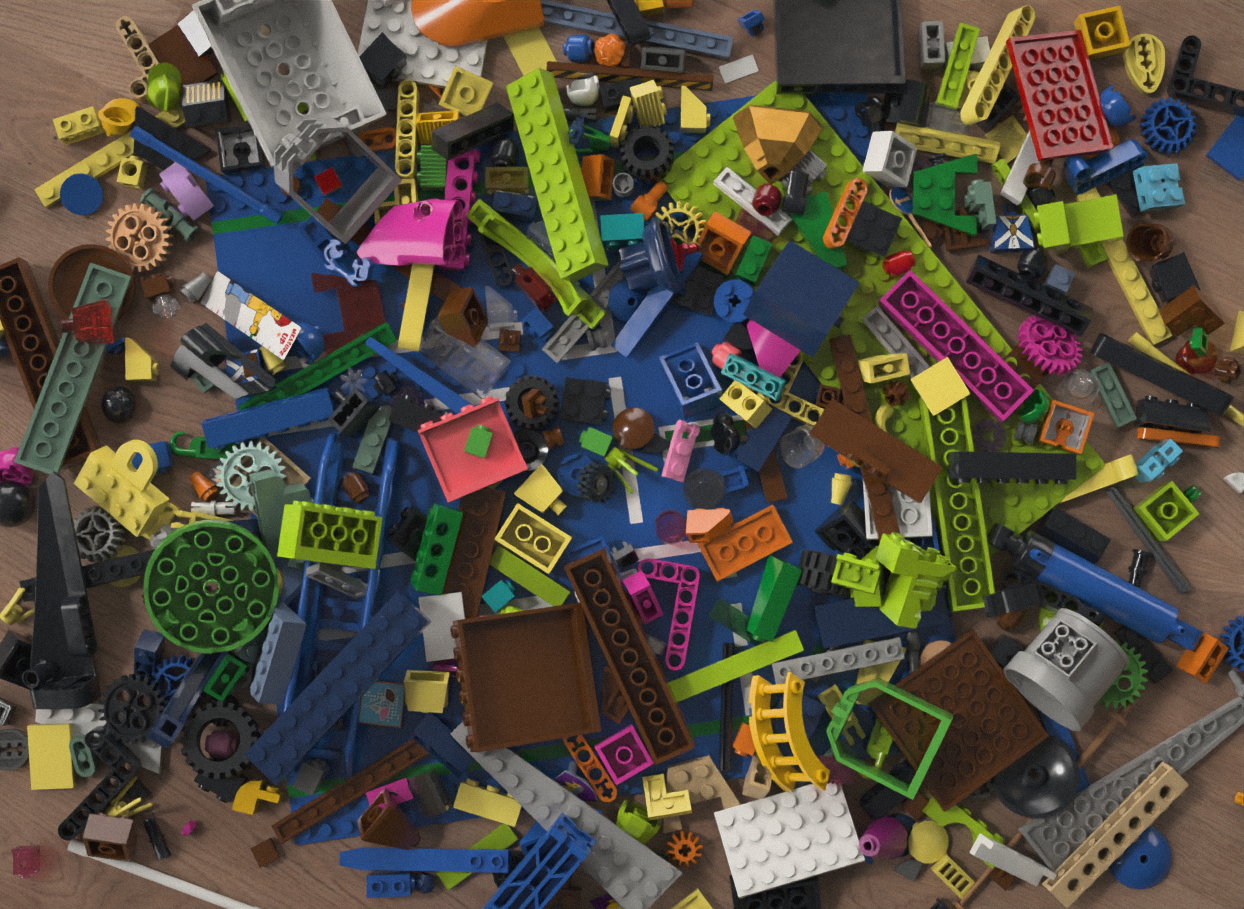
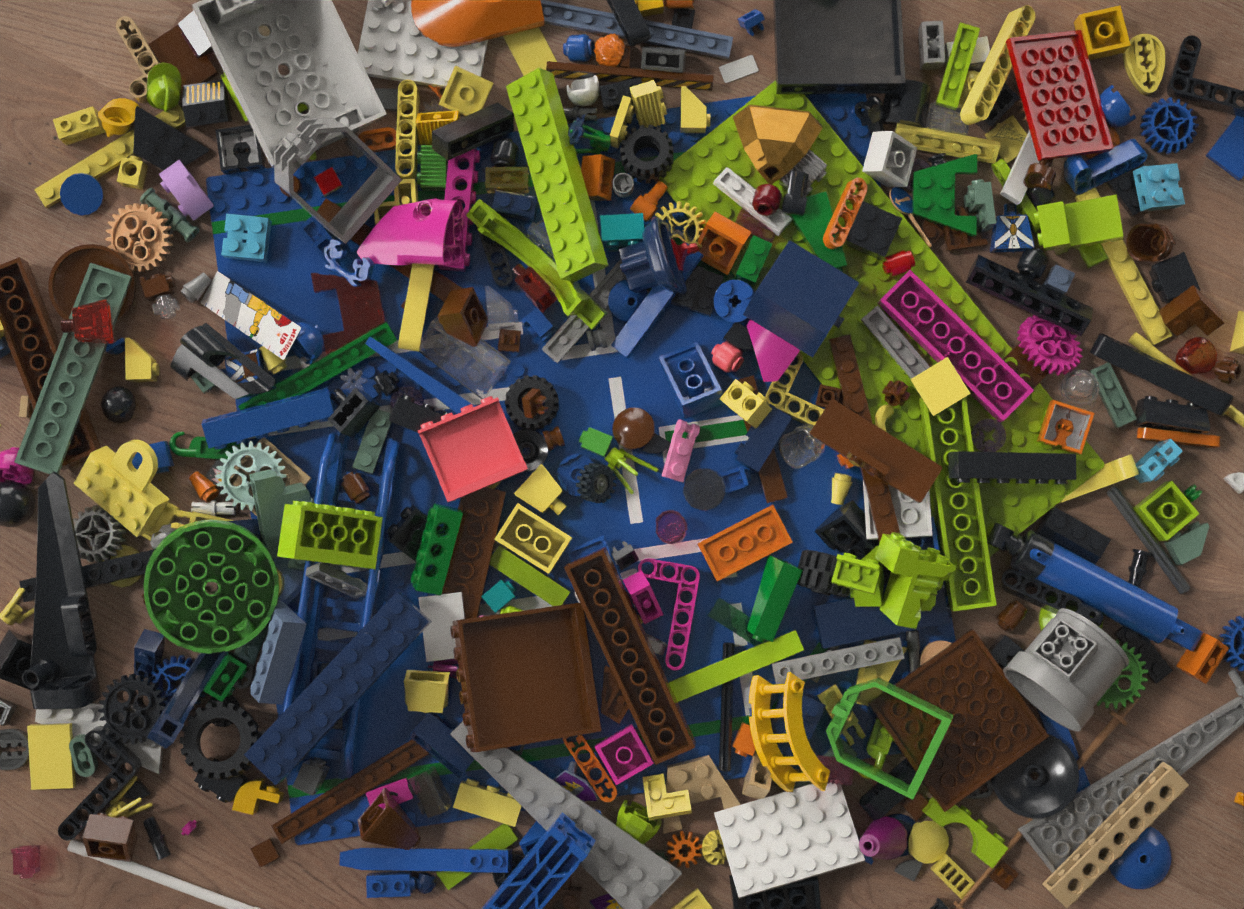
blue piece [130,126,284,224] -> none
bright pink head [205,730,238,759] -> none
black torso [359,32,407,88] -> none
medium azure tile [359,681,405,728] -> none
bright green brick [464,424,493,459] -> none
black plate [559,377,611,426] -> none
orange slope [686,508,734,543] -> none
black hair [710,412,740,455] -> none
teal tile [721,353,787,401] -> none
light yellow slope [857,353,910,383] -> none
white fence [970,833,1057,886] -> none
black piece [982,583,1040,617] -> none
dark grey wheel [1014,420,1037,445] -> none
green hair [1019,389,1050,422] -> none
green plate [1190,328,1209,356] -> none
none -> tan tile [19,396,34,419]
none -> medium azure piece [221,214,272,262]
none -> black tile [672,8,695,29]
none -> light yellow gear [702,830,727,865]
none -> sand green slope [1164,521,1209,565]

